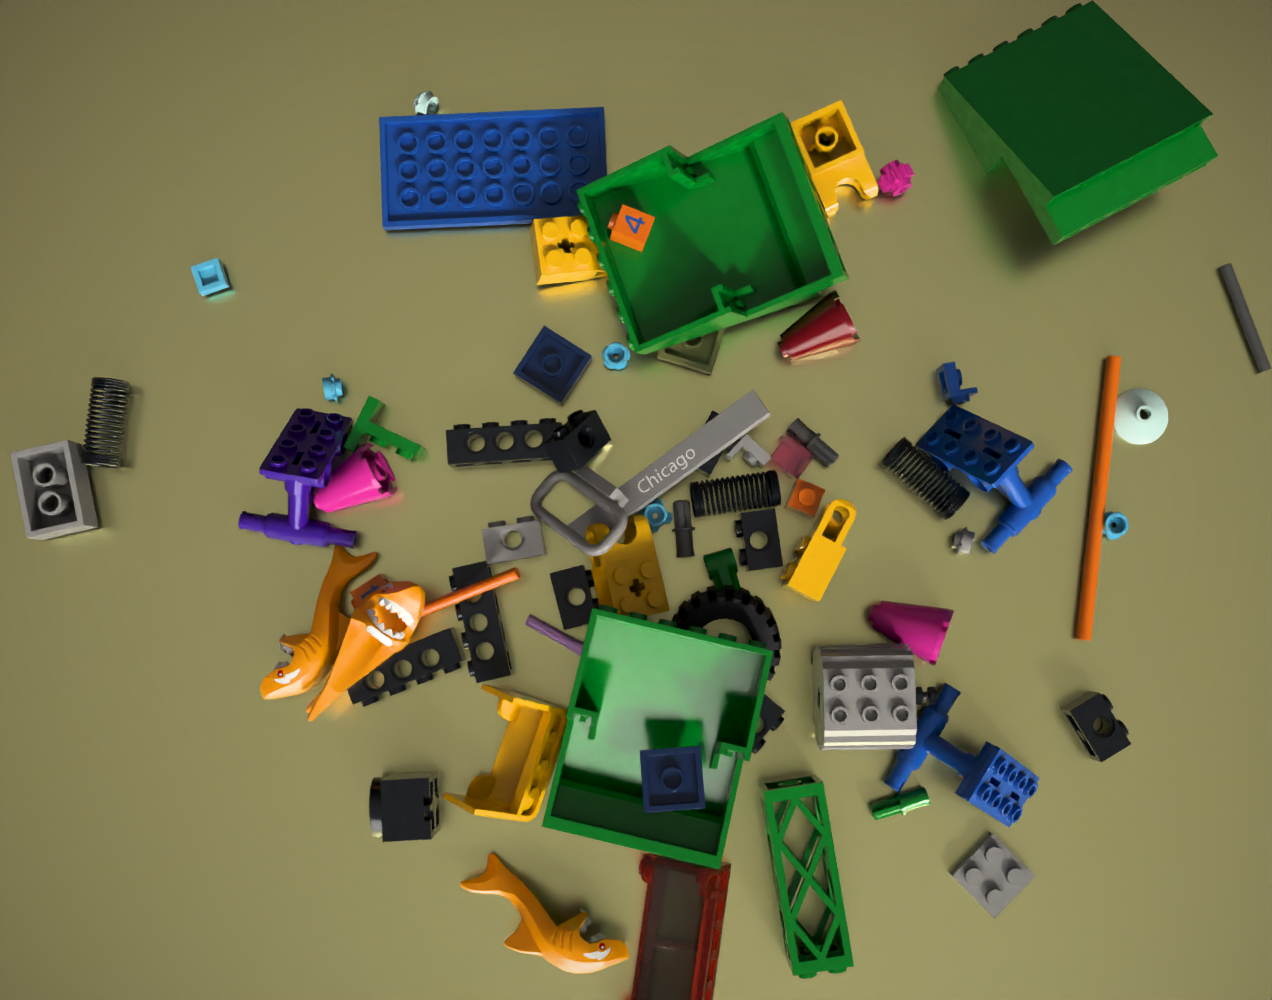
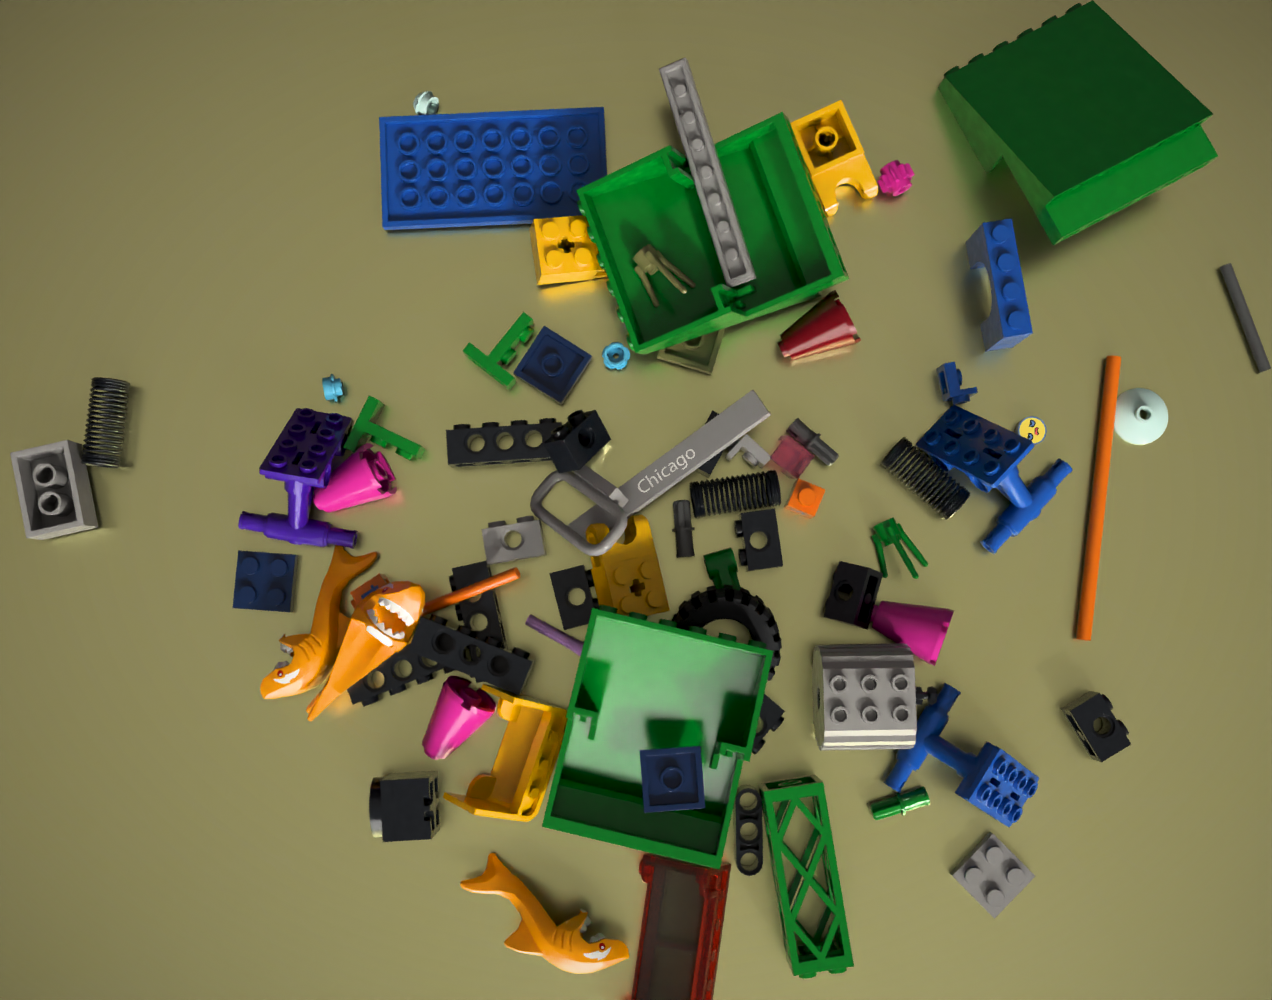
medium azure plate [191,258,230,296] -> none
orange brick [608,204,655,252] -> none
medium azure plate [638,498,672,533] -> none
yellow brick [780,499,856,602] -> none
light grey plate [953,527,975,555] -> none
medium azure plate [1103,511,1129,540] -> none
none -> dark blue plate [233,550,299,612]
none -> black brick [408,614,535,695]
none -> dark pink cone [422,676,496,760]
none -> green bracket [463,312,535,391]
none -> olive plant [633,244,696,307]
none -> light grey tile [659,58,756,287]
none -> black beam [733,785,763,876]
none -> black brick [824,561,883,630]
none -> green plant [871,517,928,579]
none -> blue arch [965,218,1033,352]
none -> light yellow tile [1015,416,1047,445]

